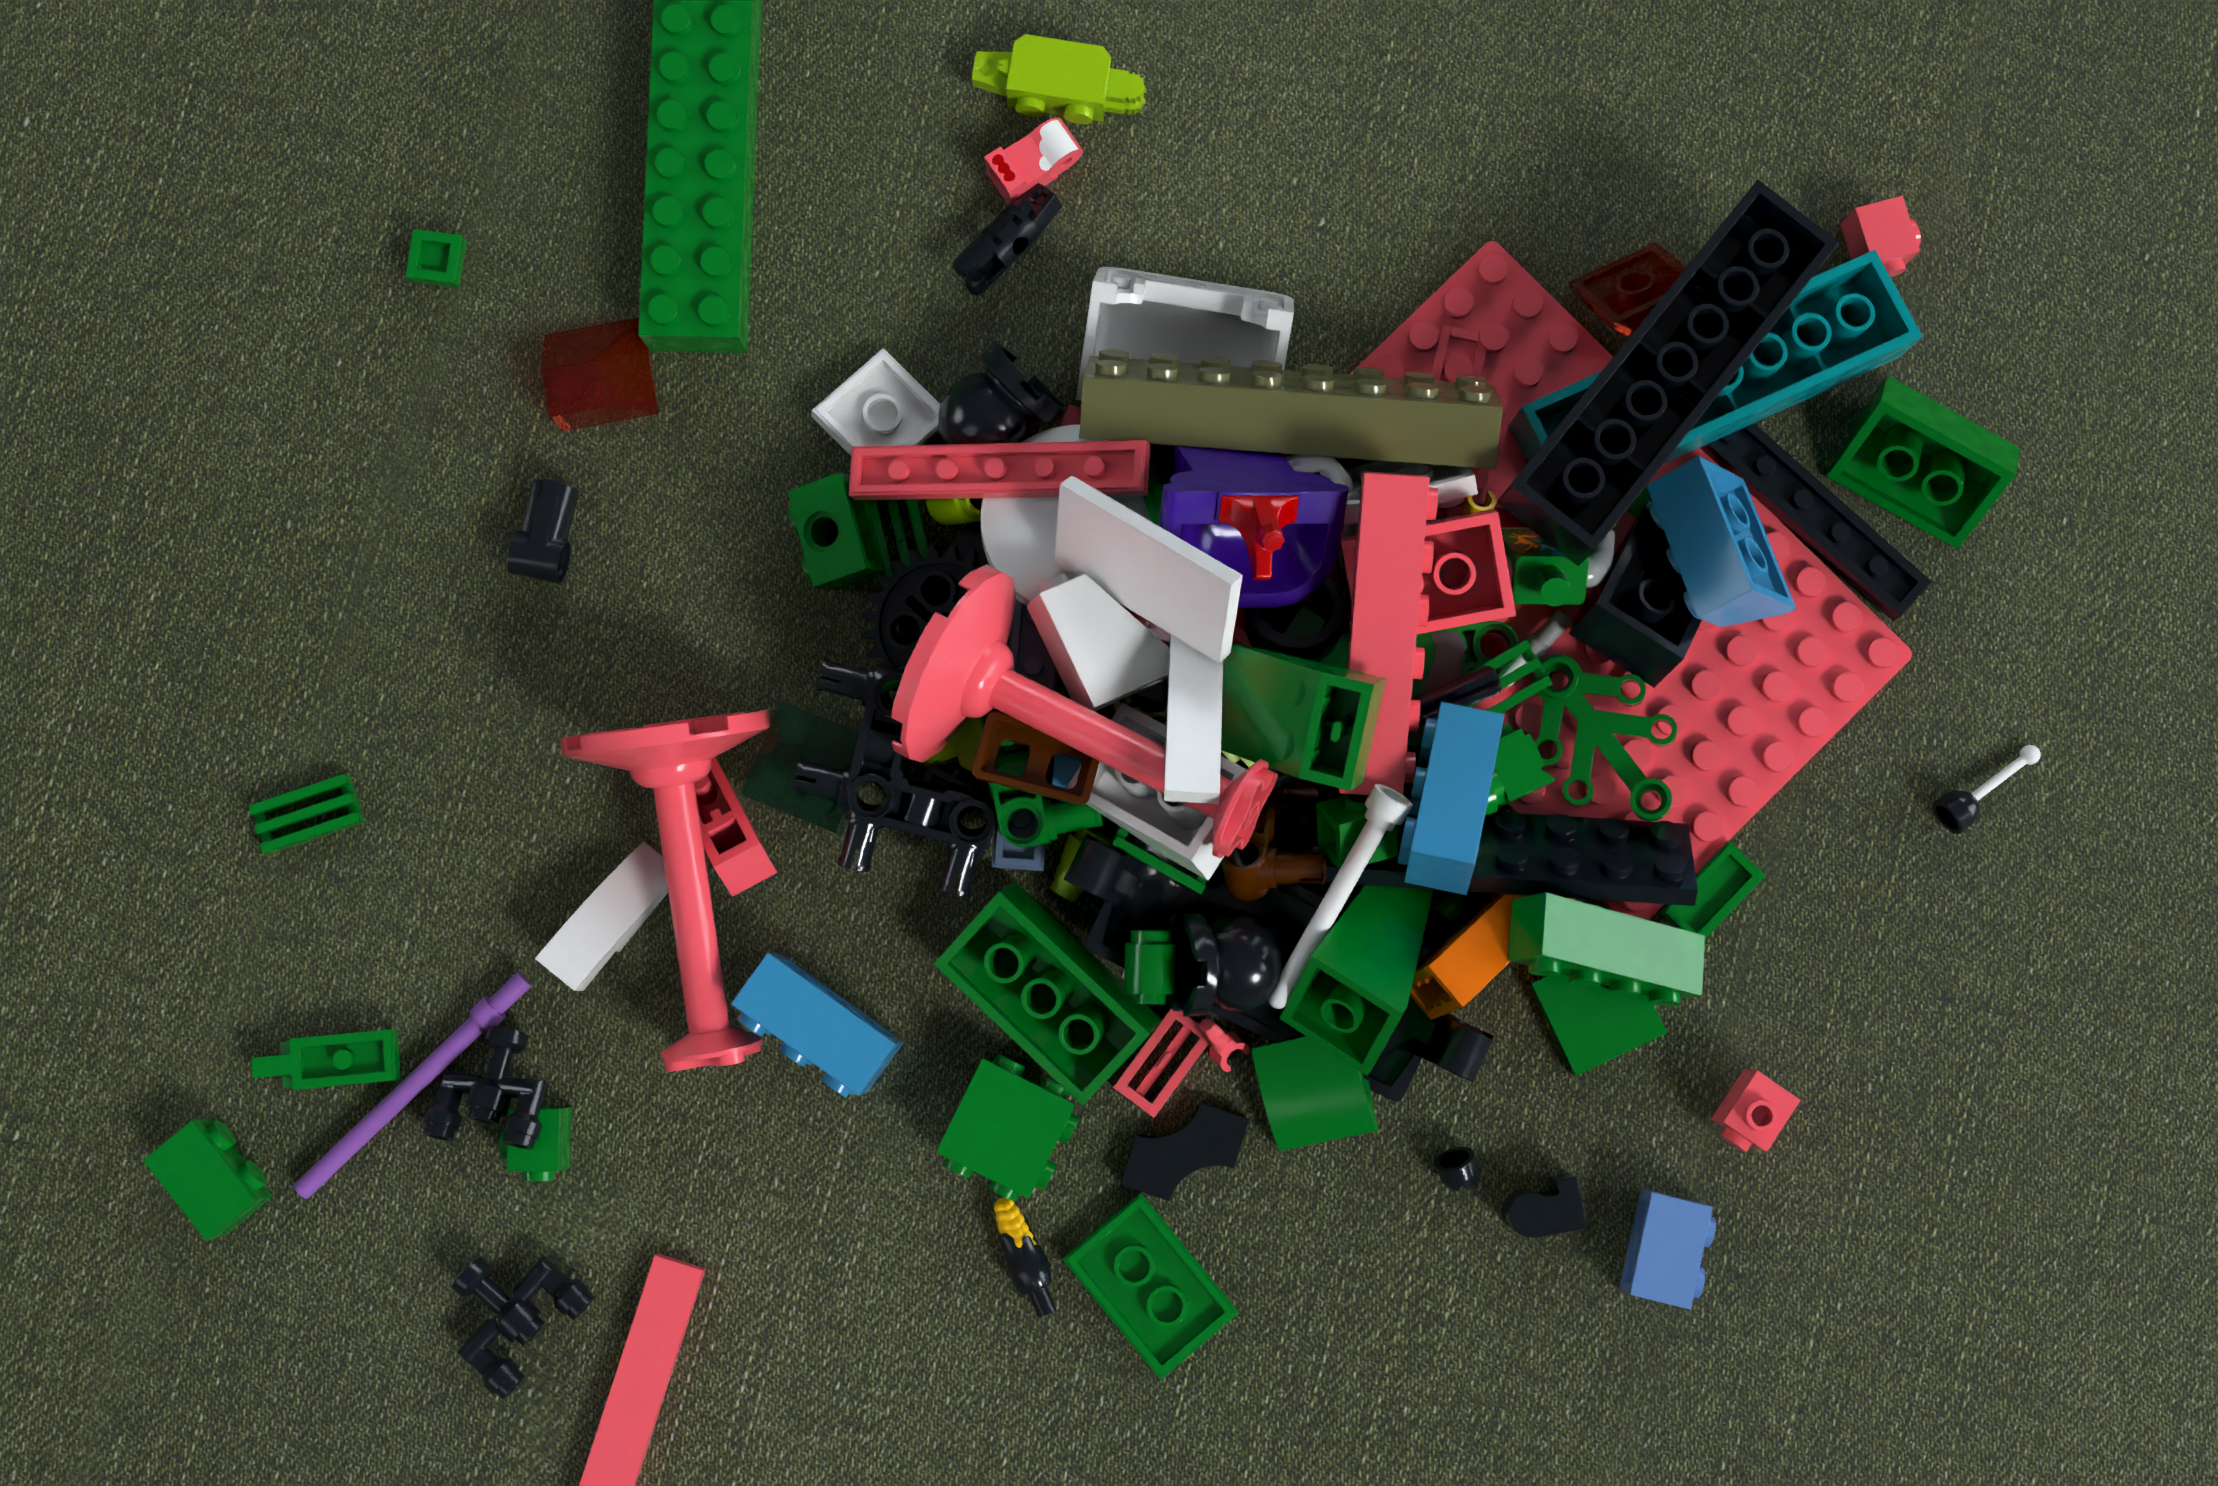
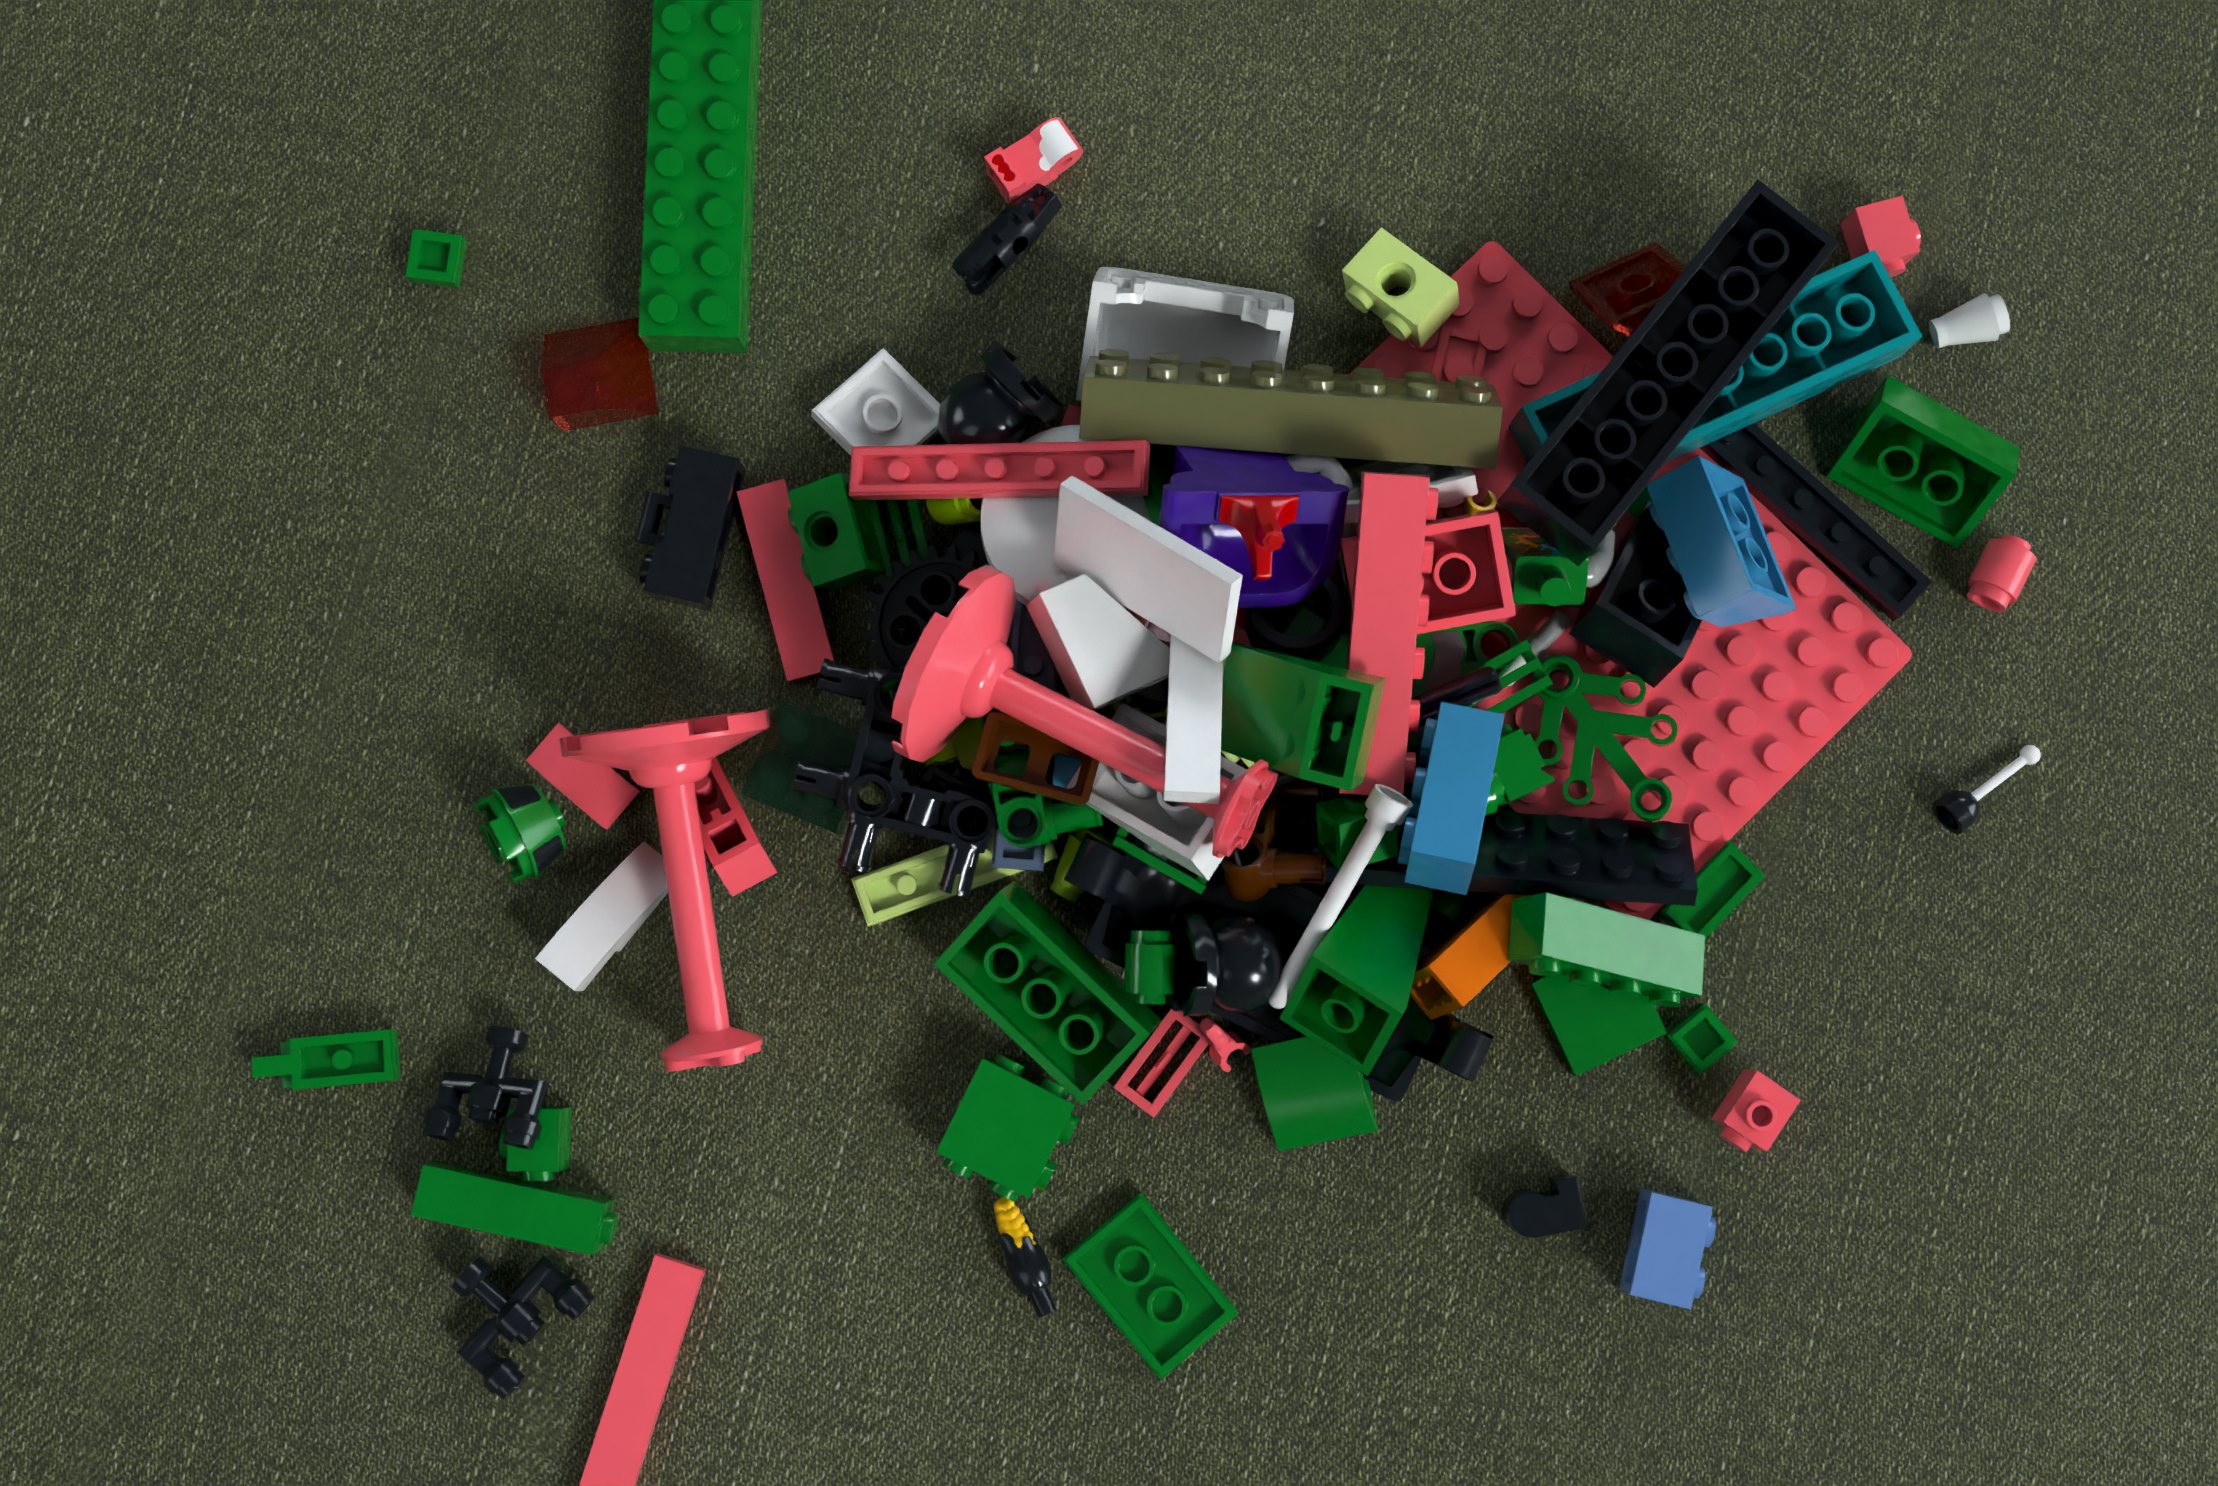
green brick [143,1118,273,1241] -> none
green tile [248,774,365,855] -> none
medium lavender bar [293,971,532,1199] -> none
black piece [508,479,580,584] -> none
dark azure brick [731,952,904,1097] -> none
lime hinge [972,34,1146,125] -> none
black tile [1120,1102,1249,1201] -> none
black hinge [1435,1147,1480,1191] -> none
none -> green brick [411,1161,619,1255]
none -> green cone [472,784,566,885]
none -> coral slope [525,722,640,830]
none -> black piece [635,445,746,612]
none -> coral tile [737,479,835,683]
none -> yellowish green tile [851,829,1058,927]
none -> yellowish green brick [1342,227,1460,348]
none -> green tile [1663,1003,1738,1075]
none -> white cone [1929,293,2010,349]
none -> coral brick [1967,534,2037,612]

